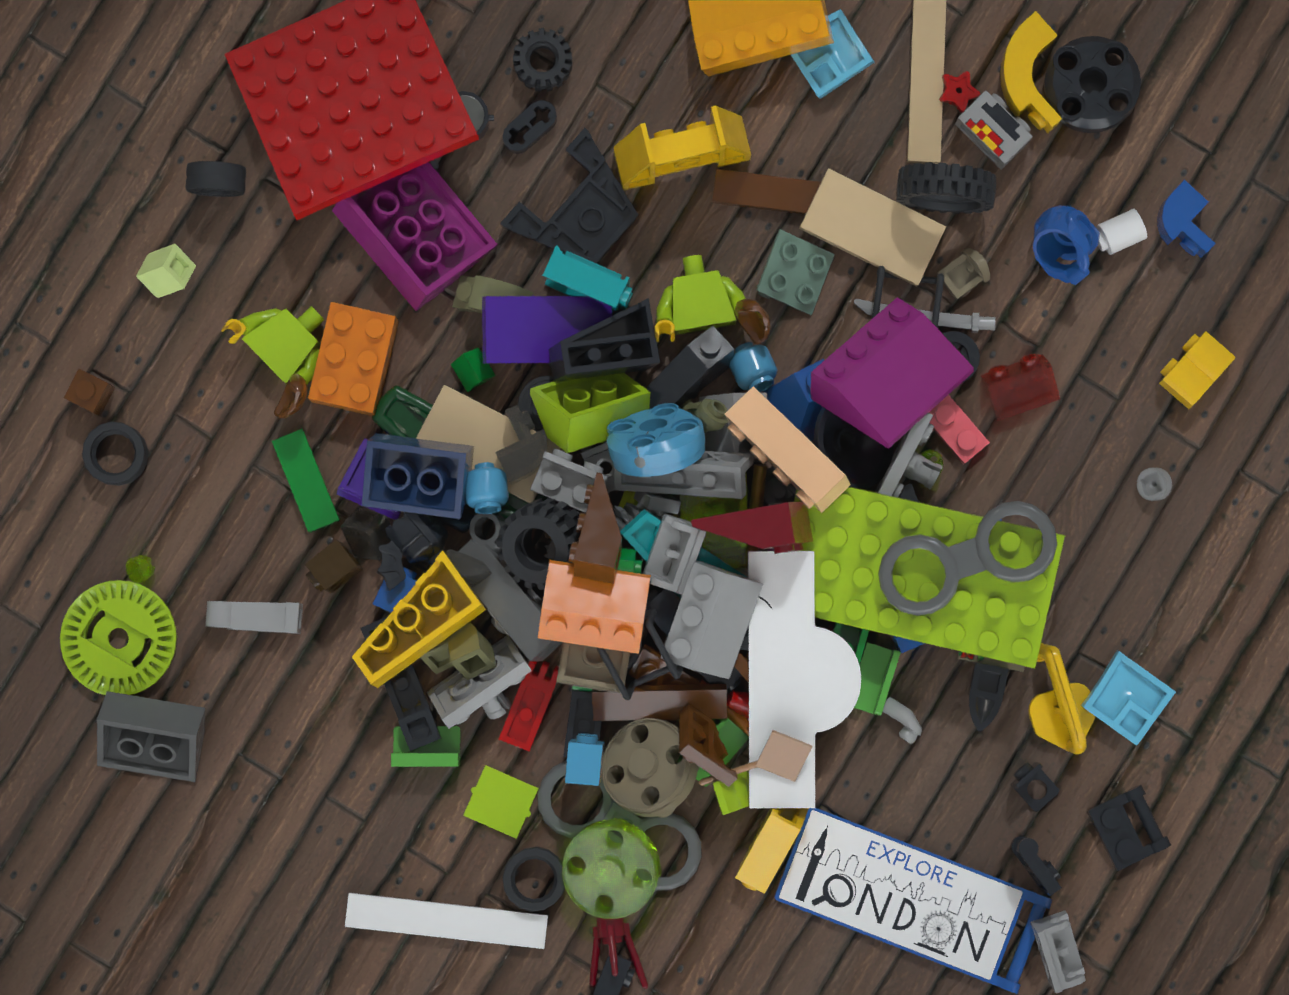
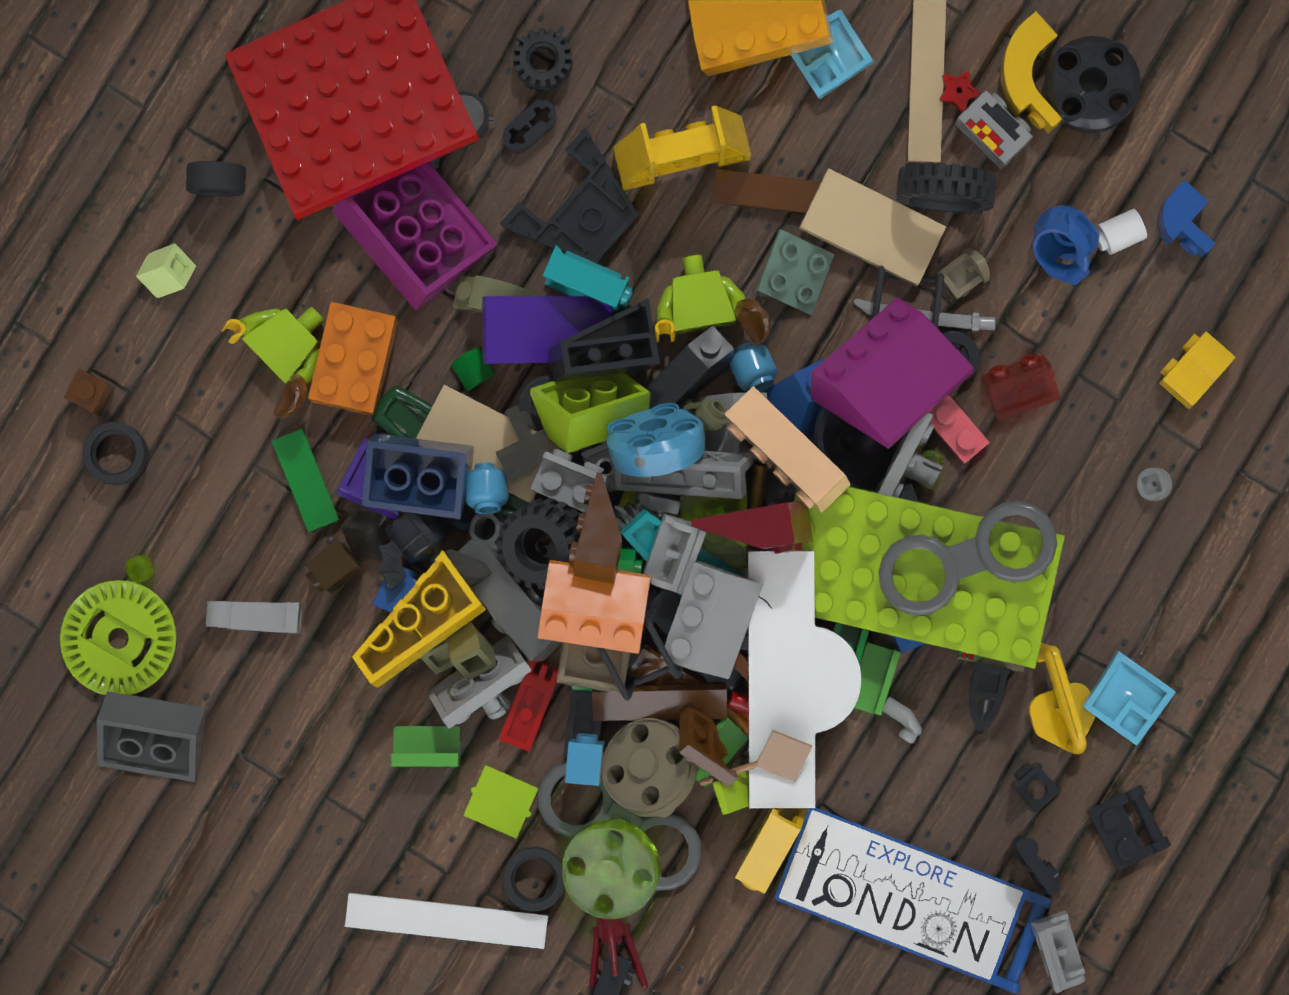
black slope [360,616,442,751] -> none

